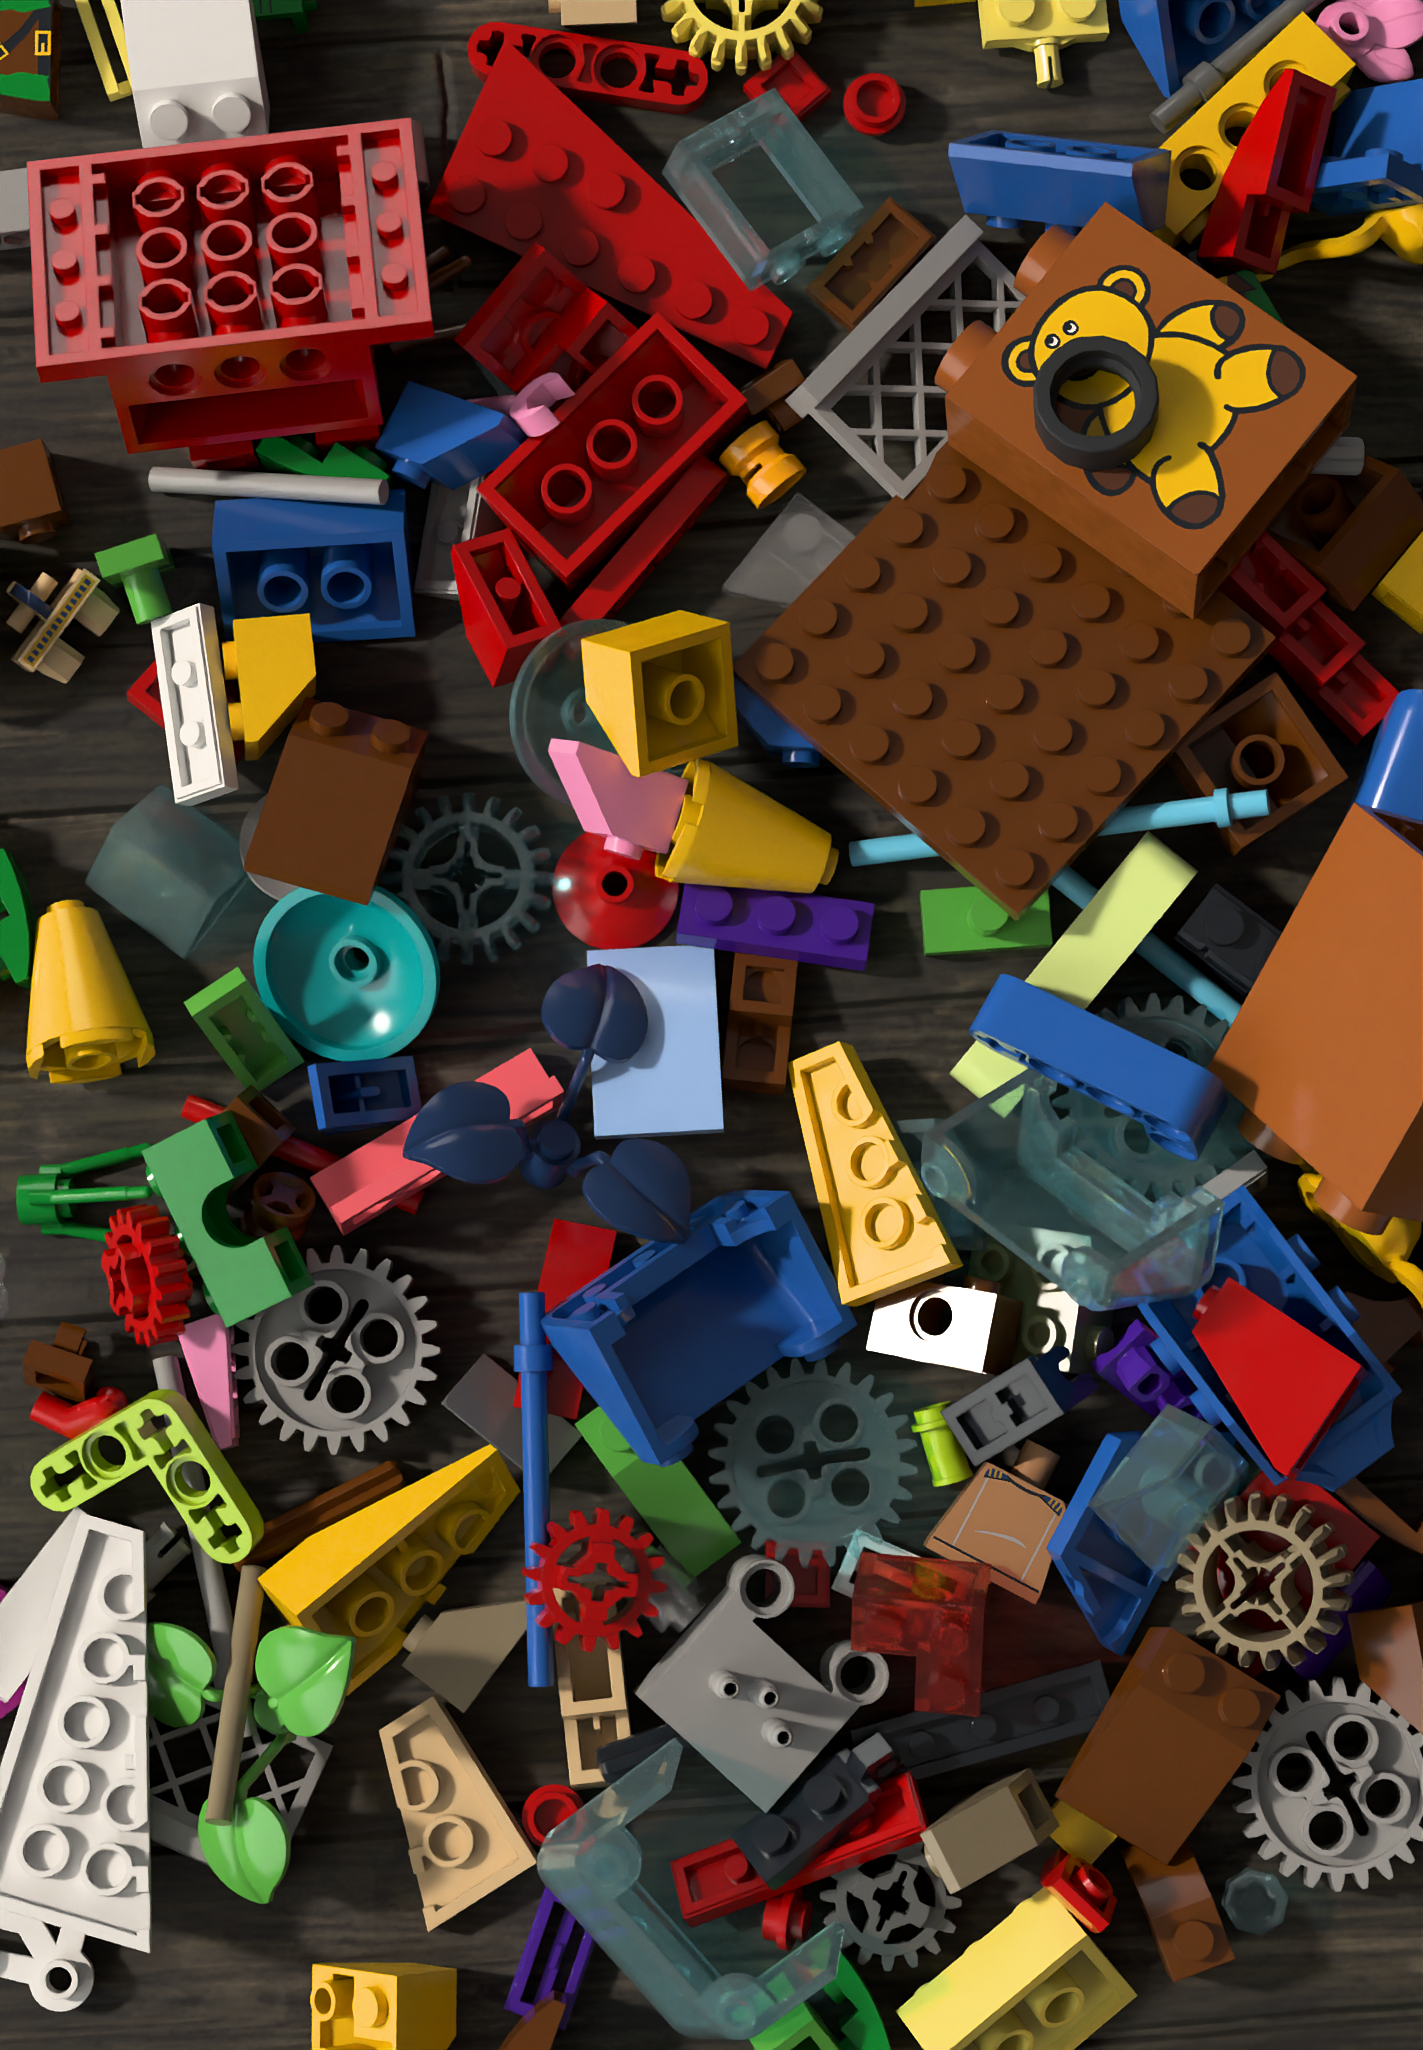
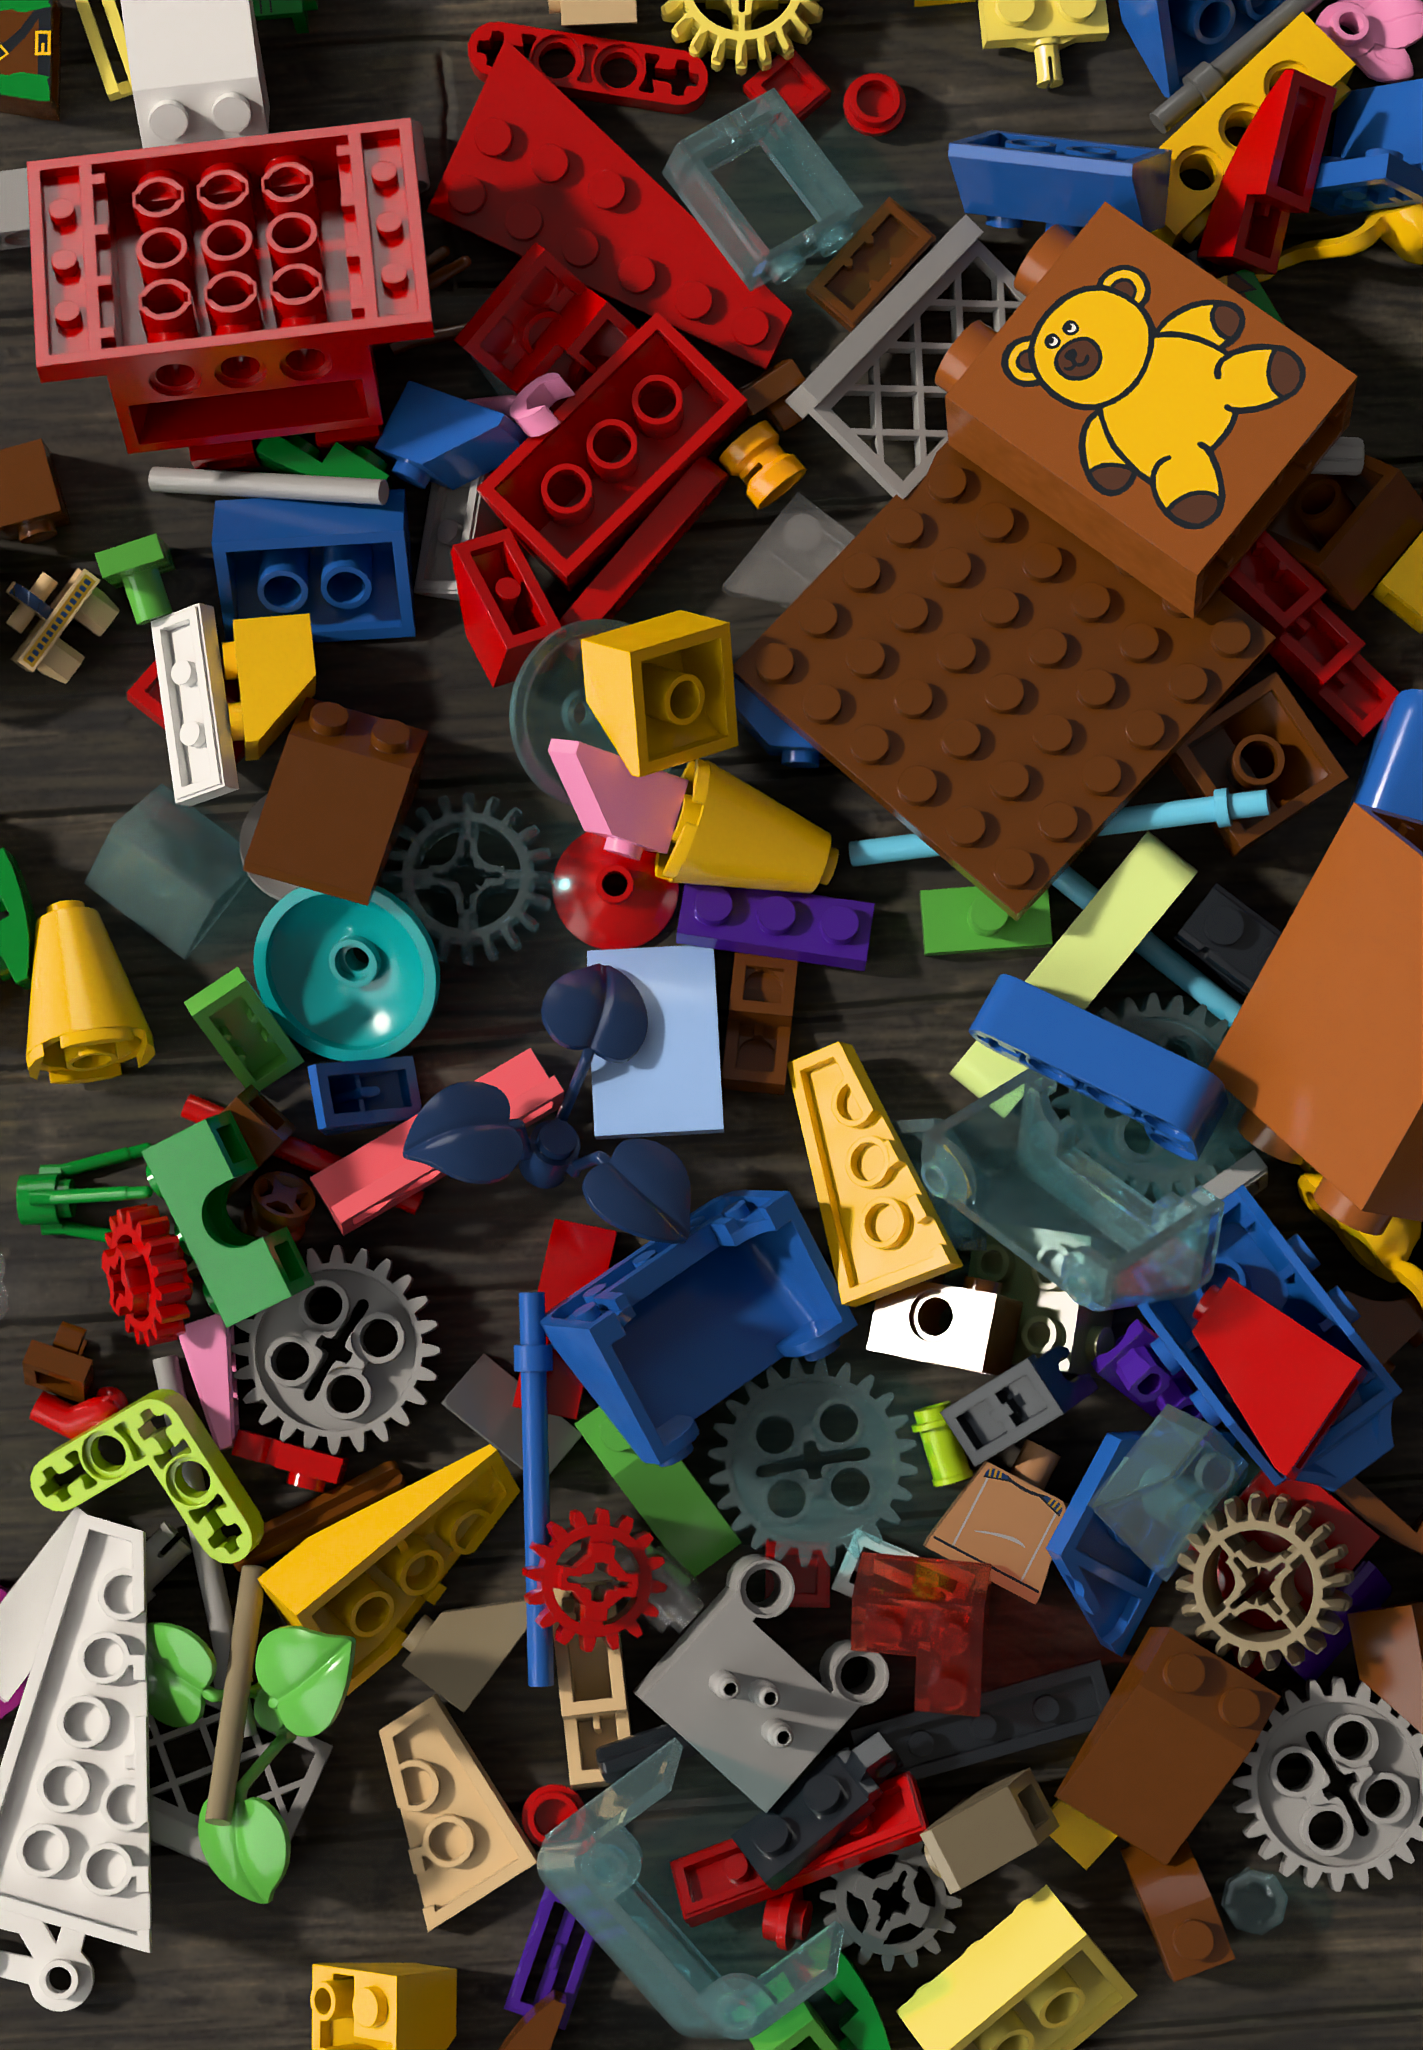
black tyre [1033,335,1159,471] -> none
red slope [1040,1847,1118,1933] -> none
none -> red plate [231,1429,349,1493]

